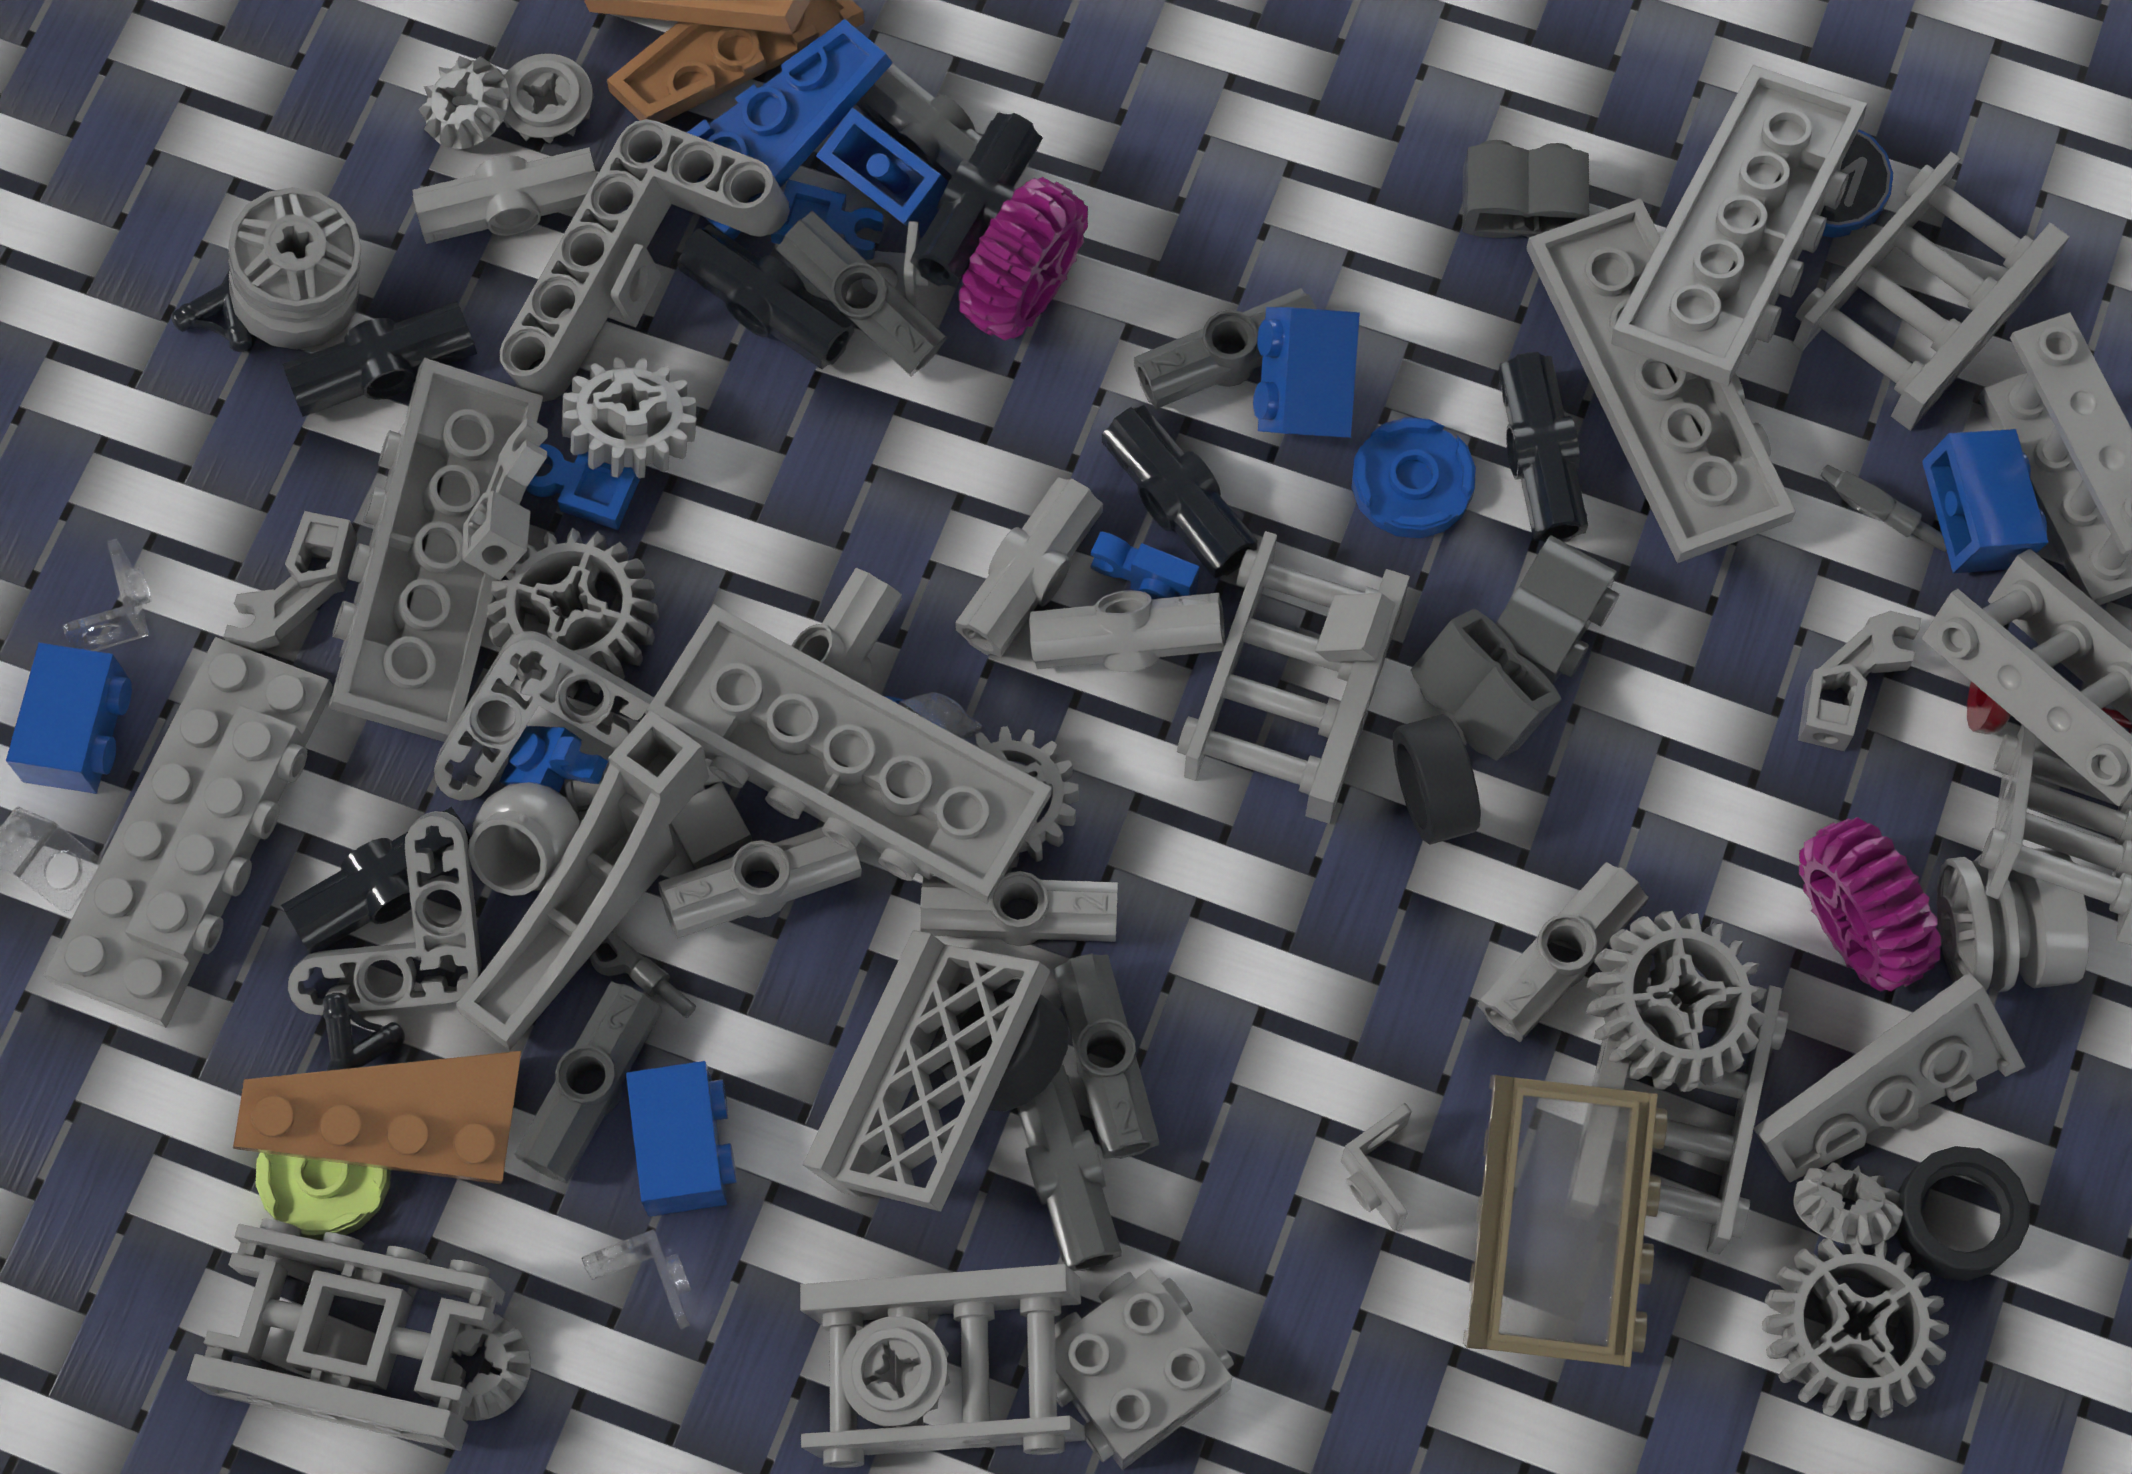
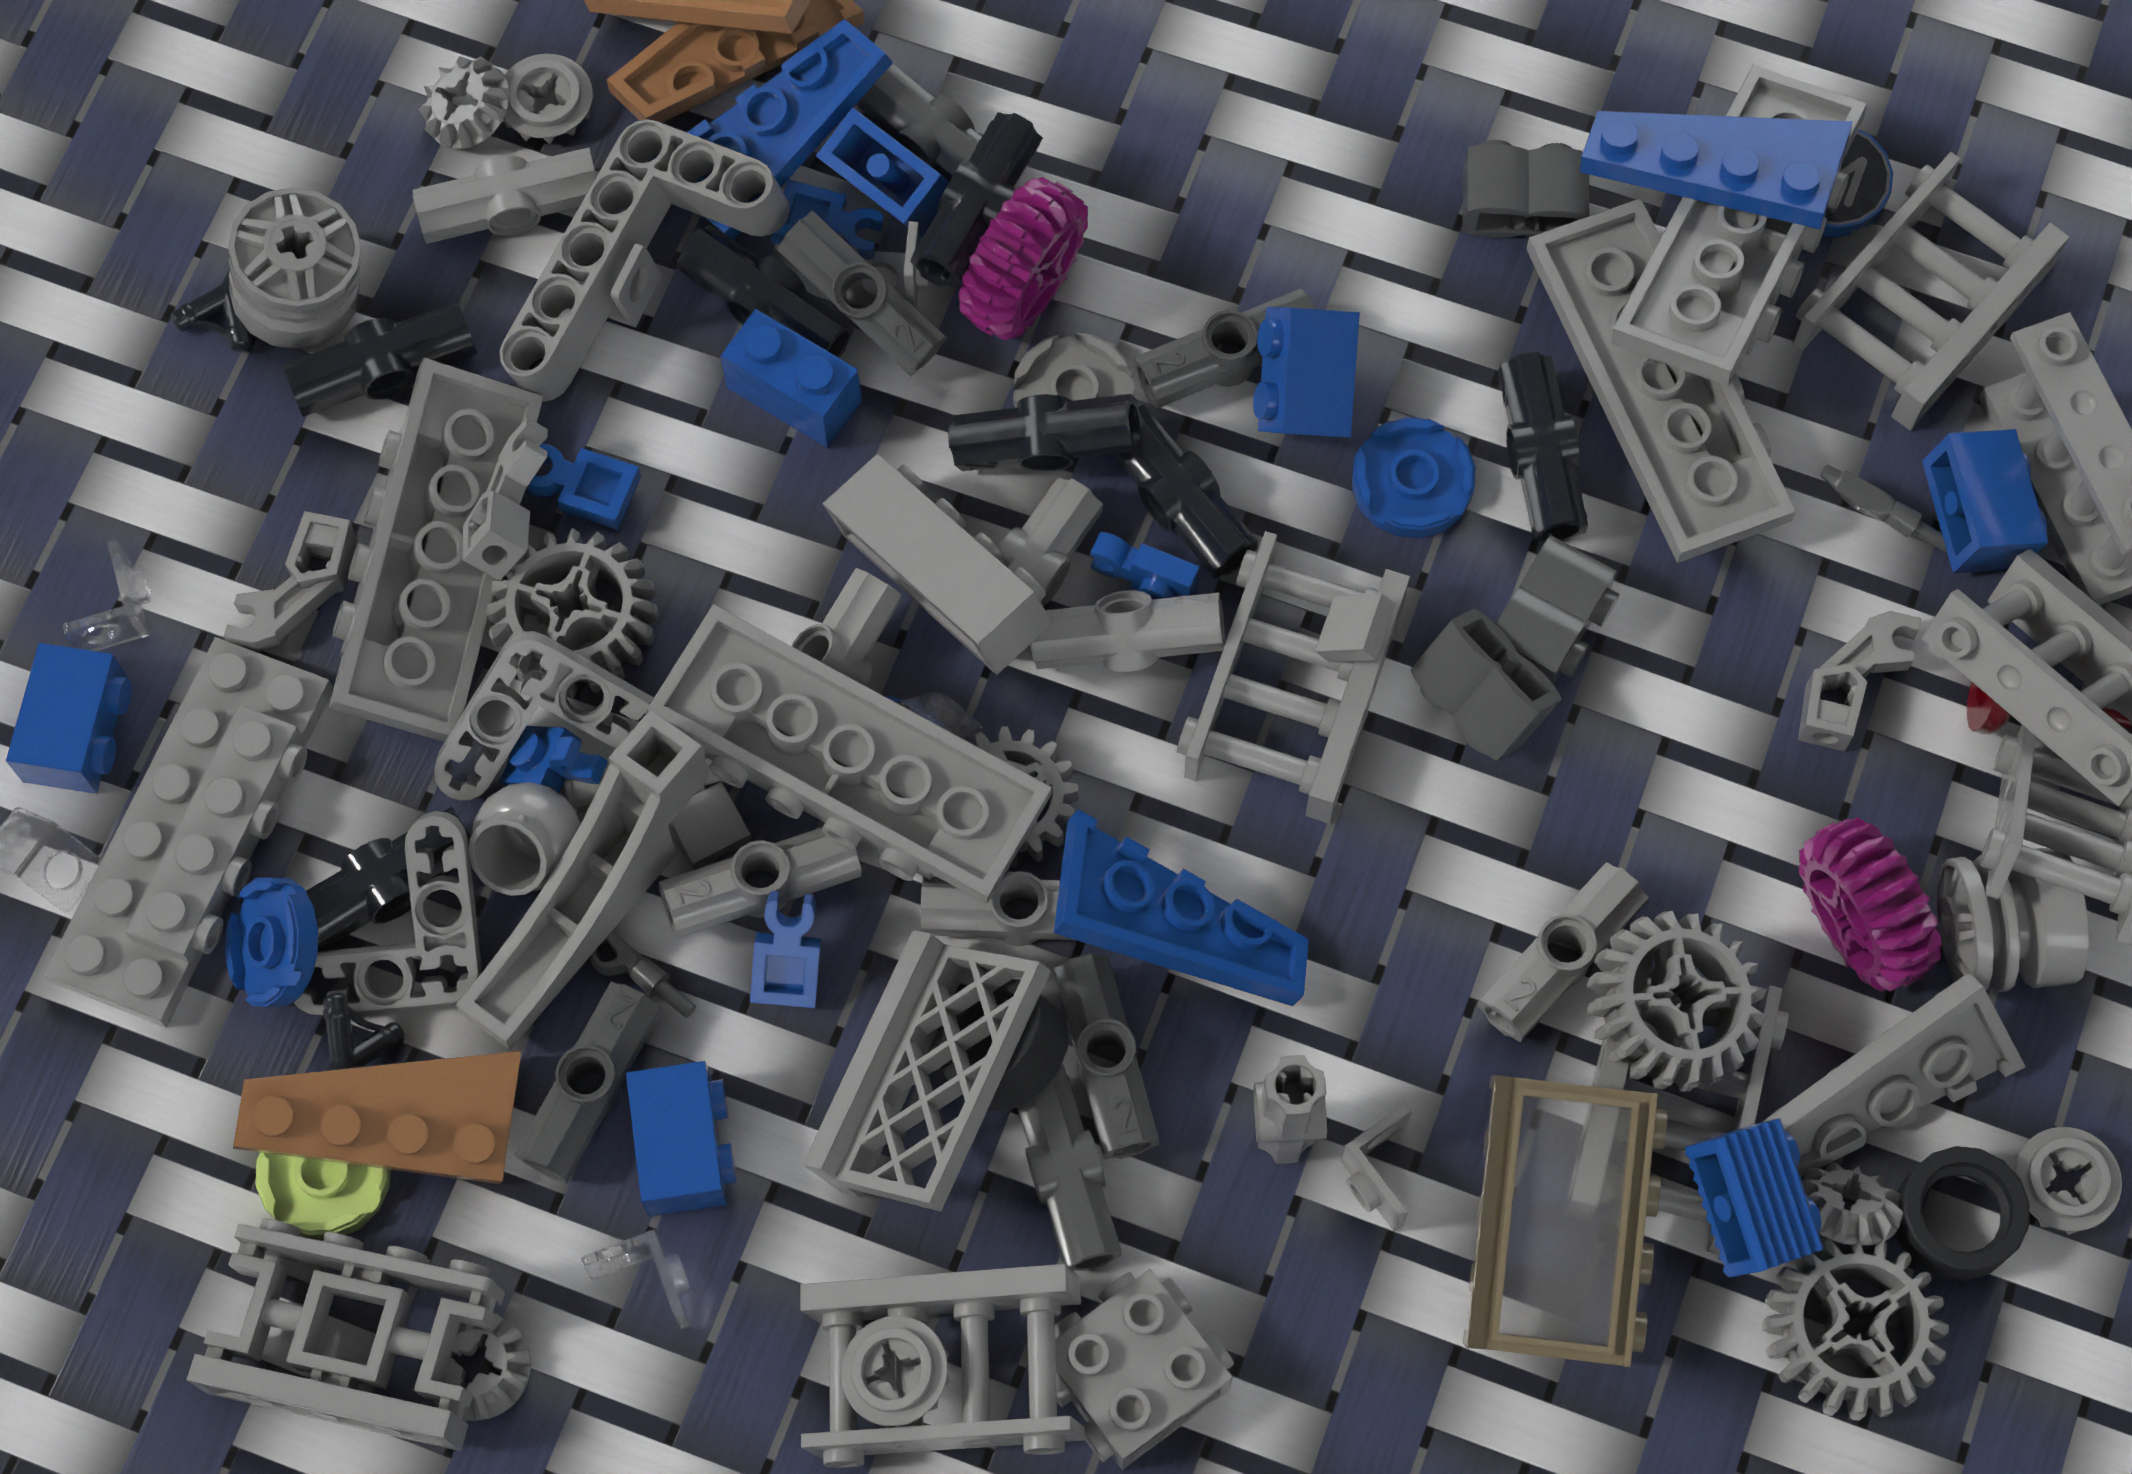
light grey gear [562,357,697,478] -> none
black tyre [1393,714,1481,845] -> none
none -> blue tile [225,877,318,1007]
none -> blue brick [720,309,862,448]
none -> blue plate [750,891,821,1008]
none -> light grey brick [822,453,1053,675]
none -> black piece [948,394,1143,472]
none -> light grey tile [1013,333,1135,408]
none -> blue wing [1053,809,1309,1006]
none -> light grey piece [1254,1055,1327,1164]
none -> blue wing [1580,111,1853,229]
none -> blue brick [1685,1118,1824,1277]
none -> light grey gear [2014,1127,2122,1235]

